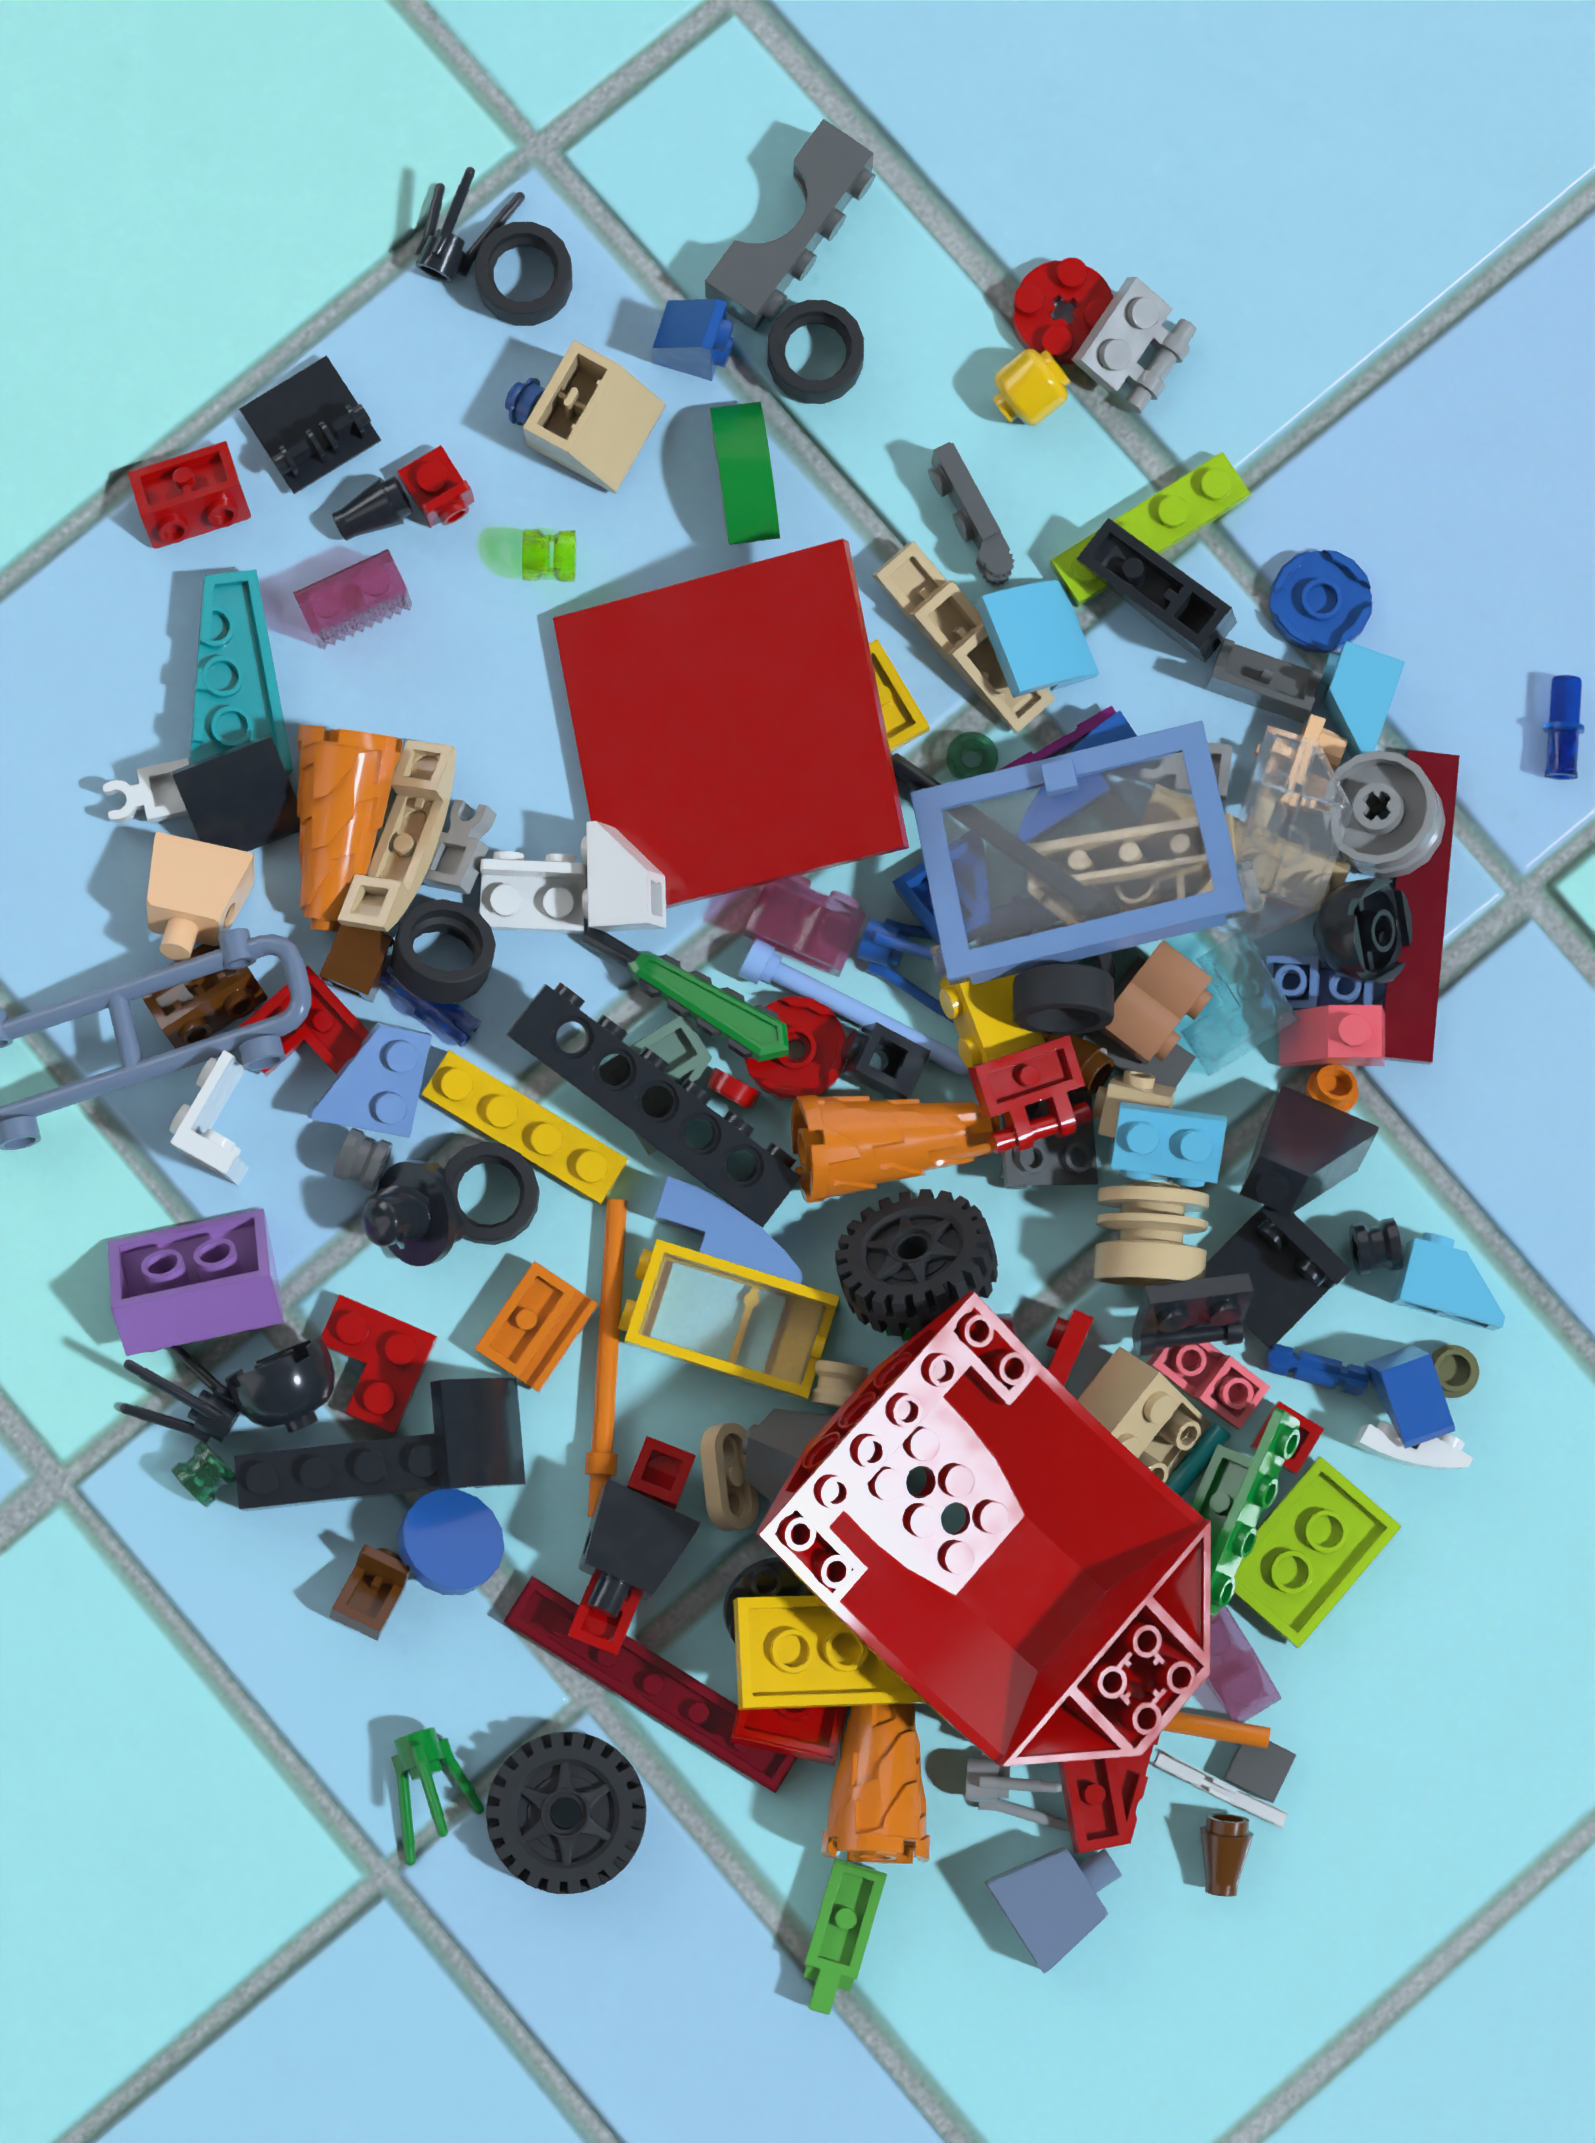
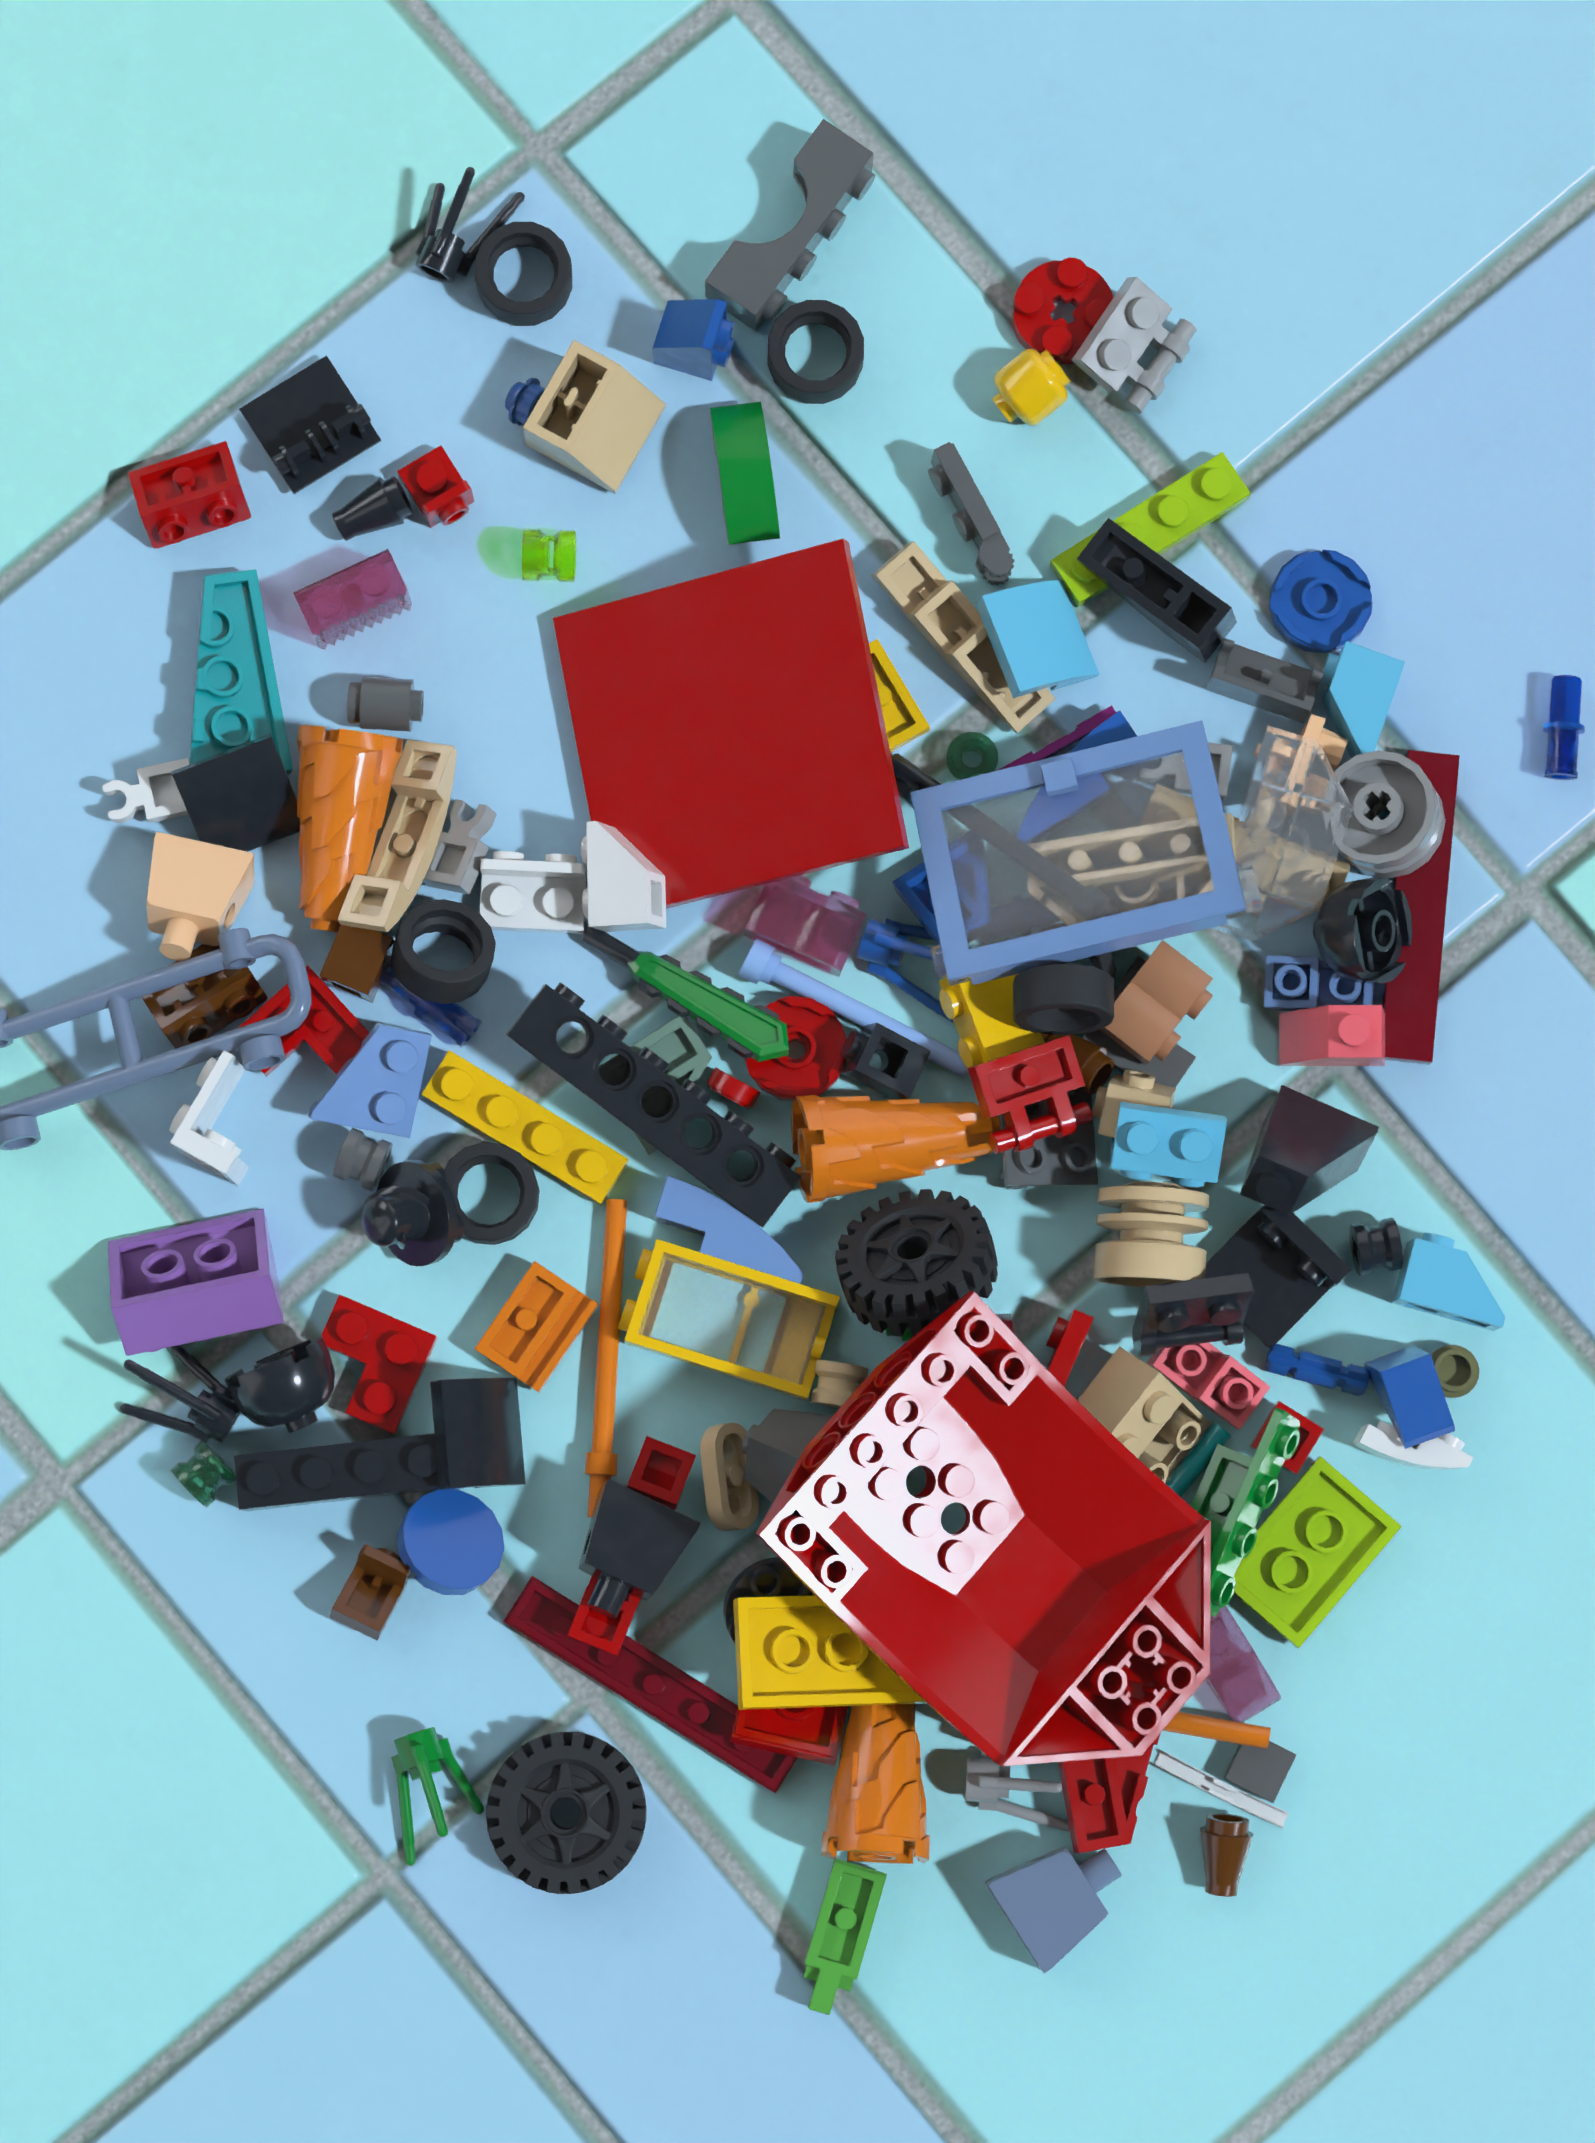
clear light blue plate [1181,931,1299,1076] -> none
orange plate [1306,1064,1358,1113] -> none
none -> dark grey brick [347,677,424,732]

